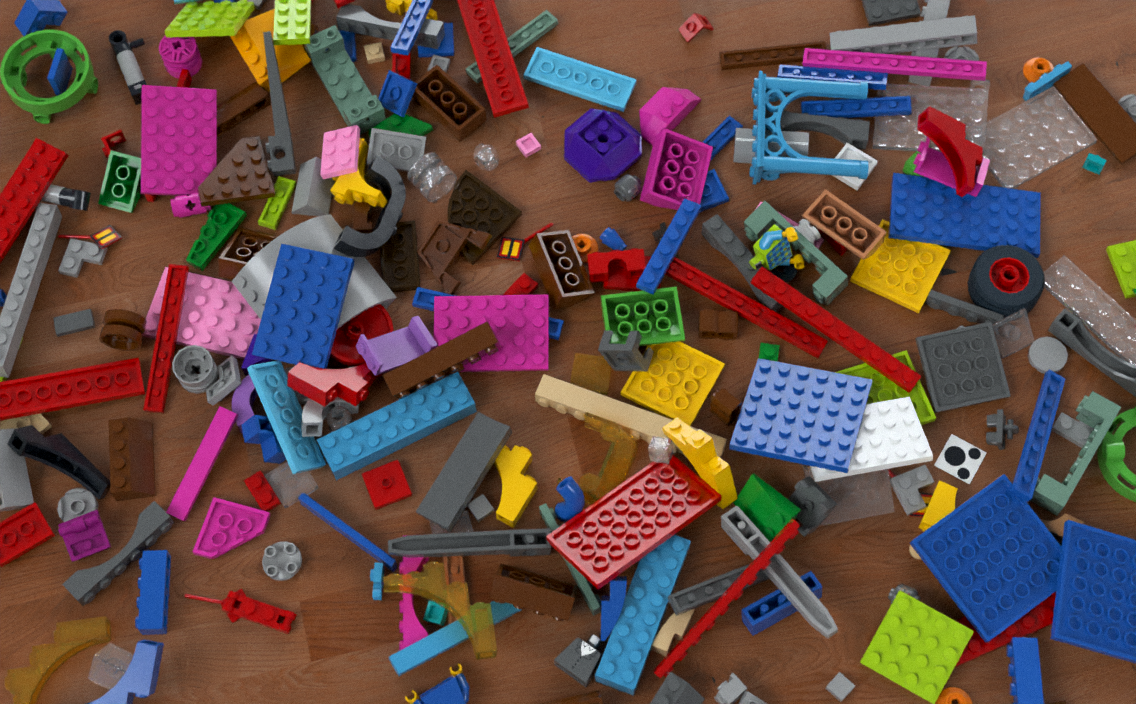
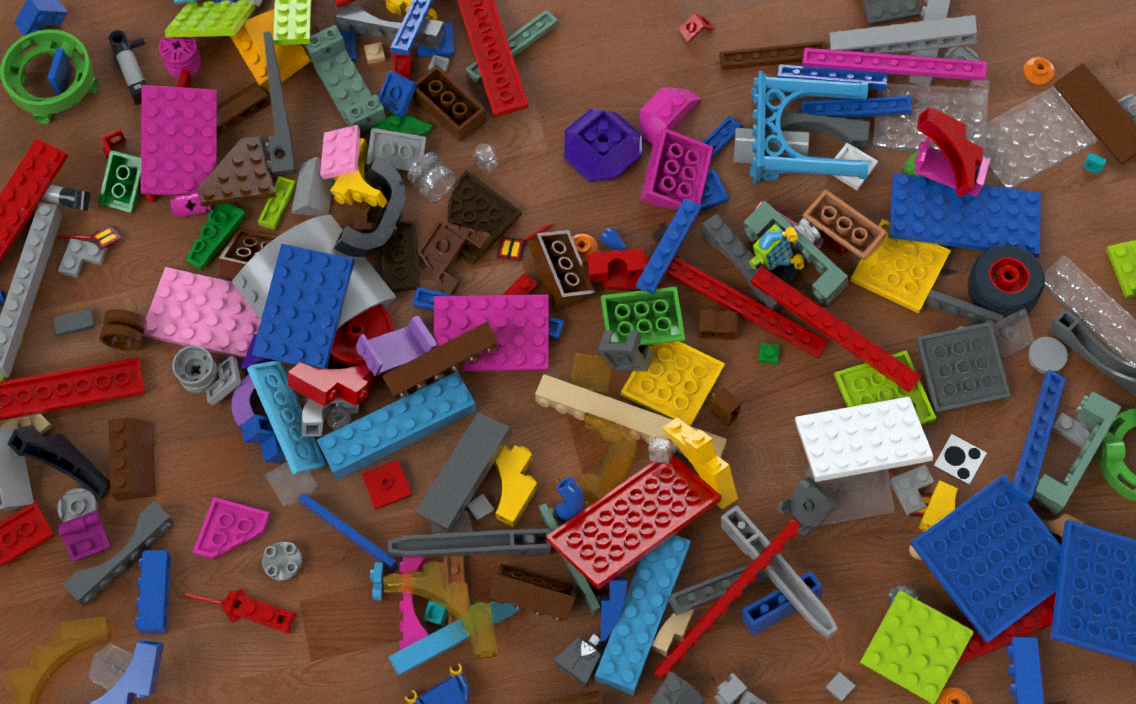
red tile [143,264,189,414] -> none
dark pink tile [166,406,238,521] -> none
red plate [244,470,281,512] -> none
bright pink plate [516,133,541,158] -> none
medium azure plate [523,47,636,112] -> none
dark grey head [614,174,642,201] -> none
plate [729,359,872,473] -> none
green slope [733,473,801,542] -> none
dark grey hips [986,409,1019,450] -> none
dark azure plate [1023,61,1072,103] -> none

